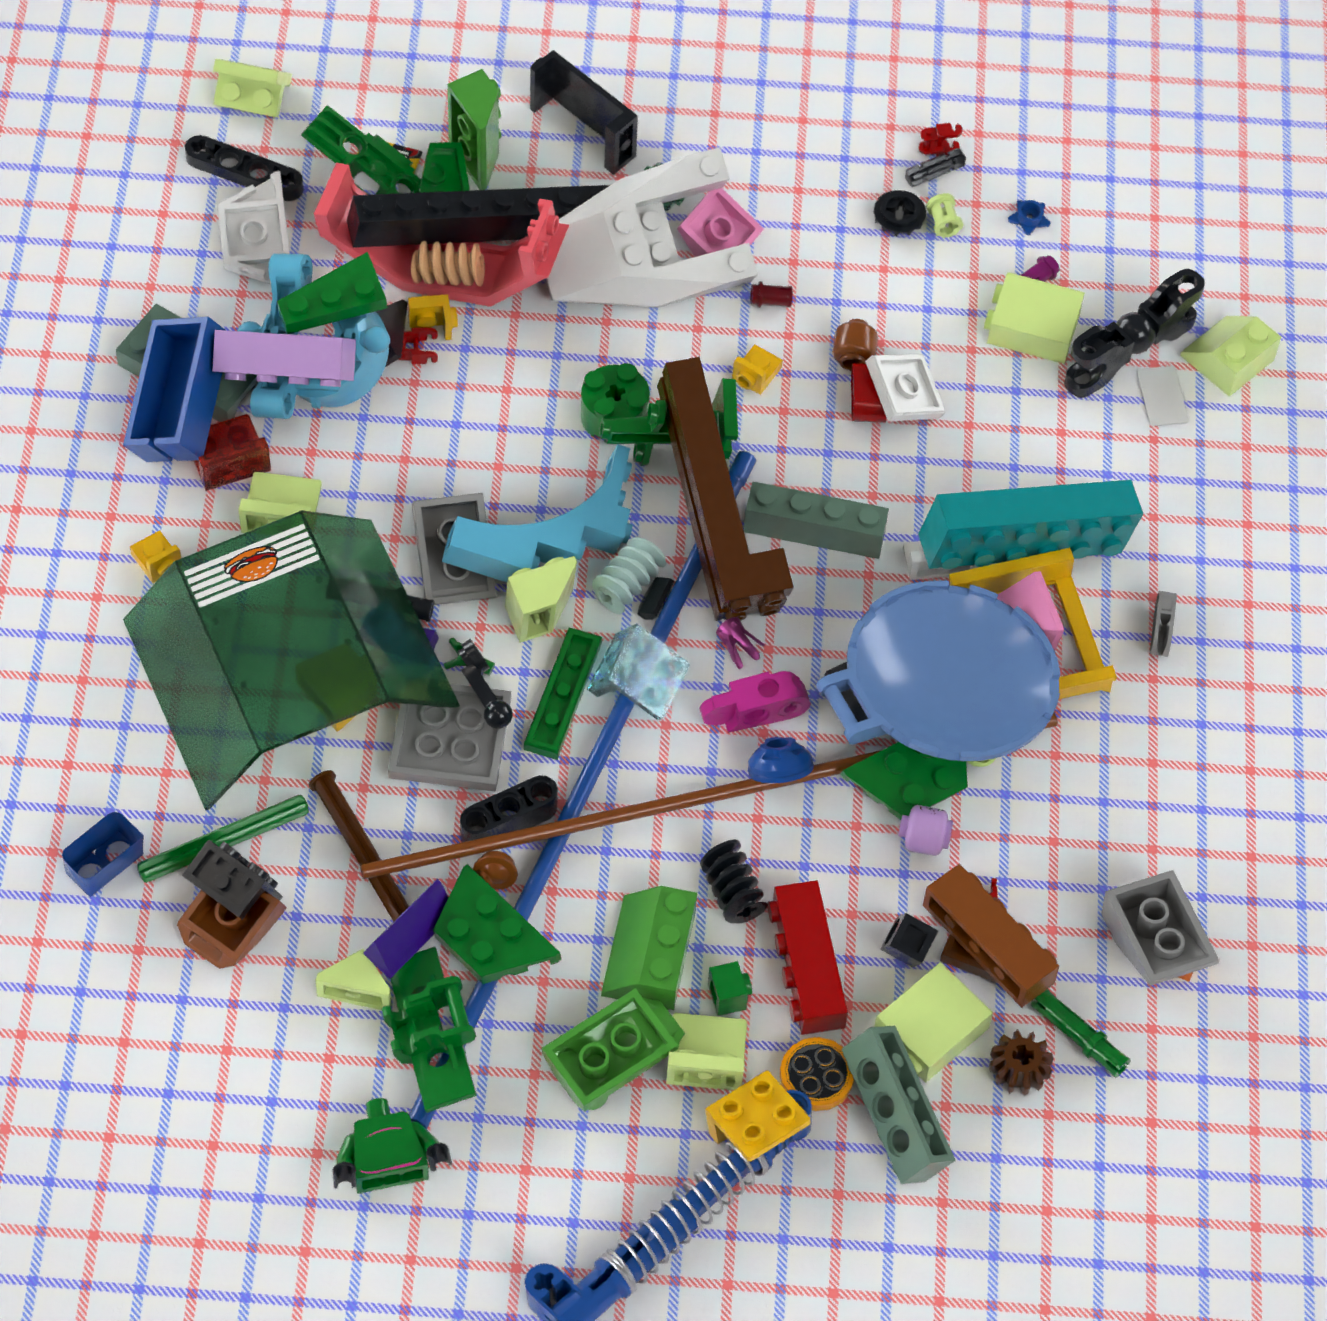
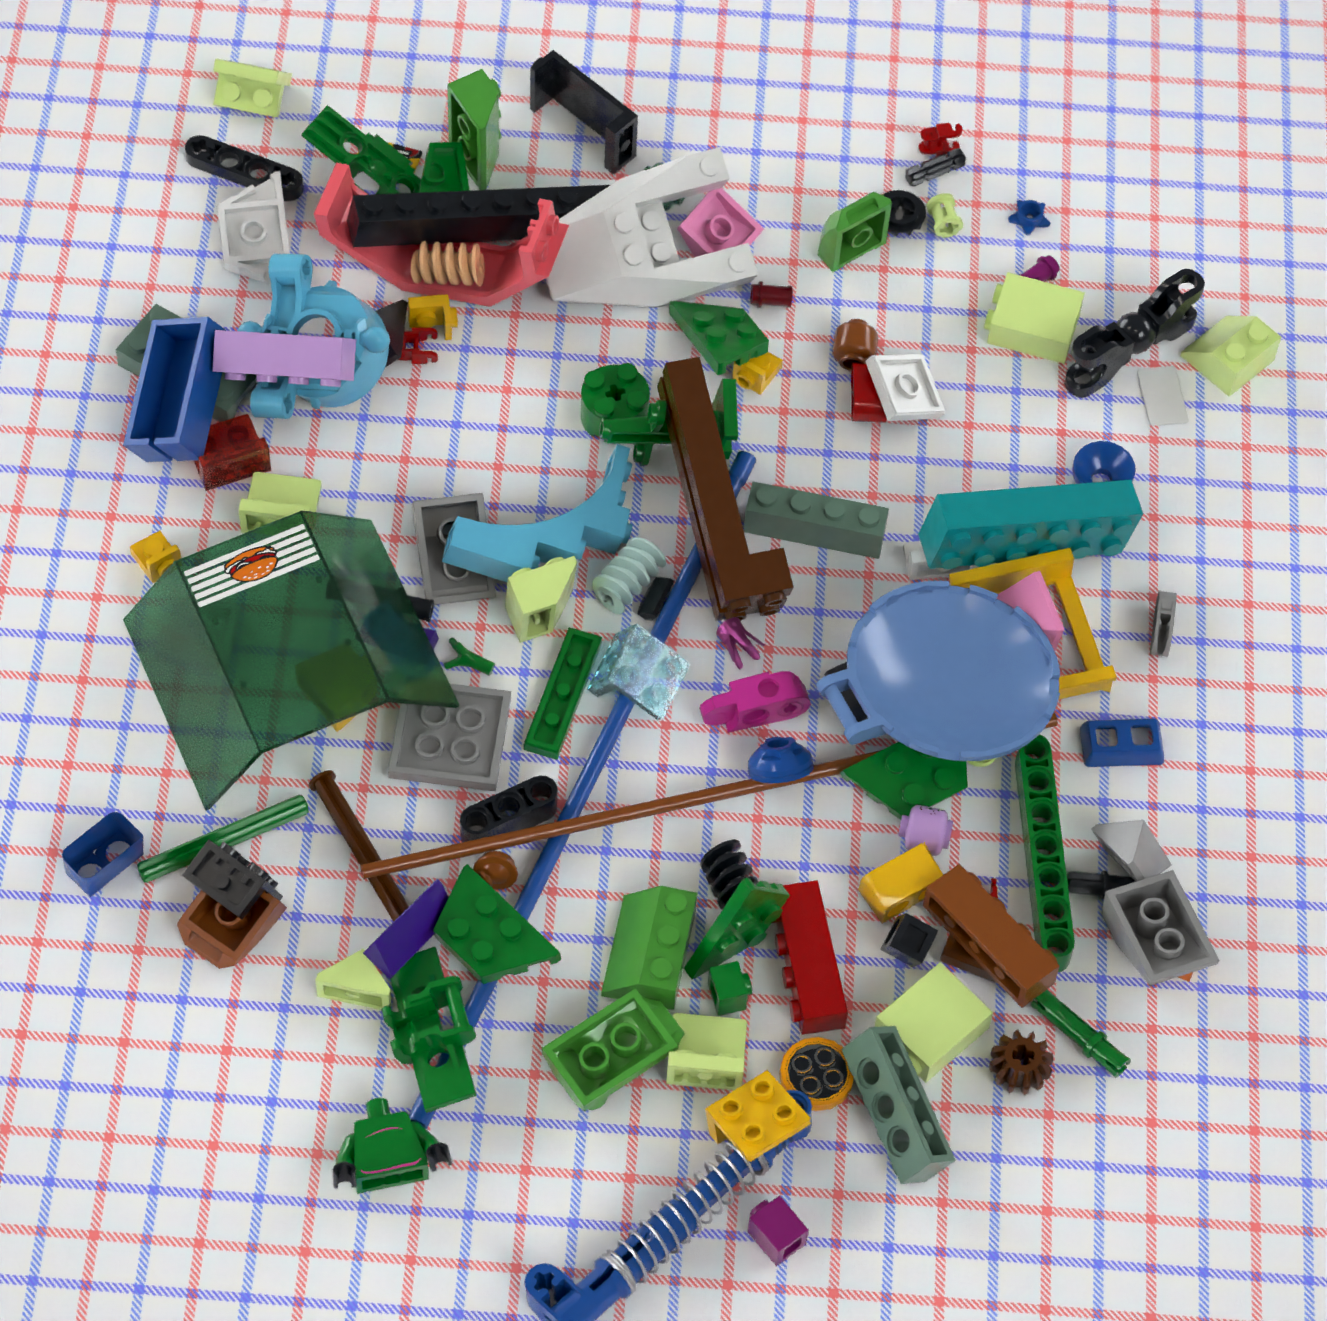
green wing [277,252,387,334] -> none
black piece [457,639,513,729] -> none
none -> green wing [669,301,769,375]
none -> green wing [684,878,790,979]
none -> magenta brick [747,1195,809,1266]
none -> bright green slope [817,192,892,272]
none -> yellow piece [858,842,943,923]
none -> green beam [1015,734,1075,973]
none -> black axle [1067,870,1136,900]
none -> blue piece [1073,441,1136,484]
none -> blue piece [1080,718,1164,767]
none -> light grey slope [1092,820,1172,881]

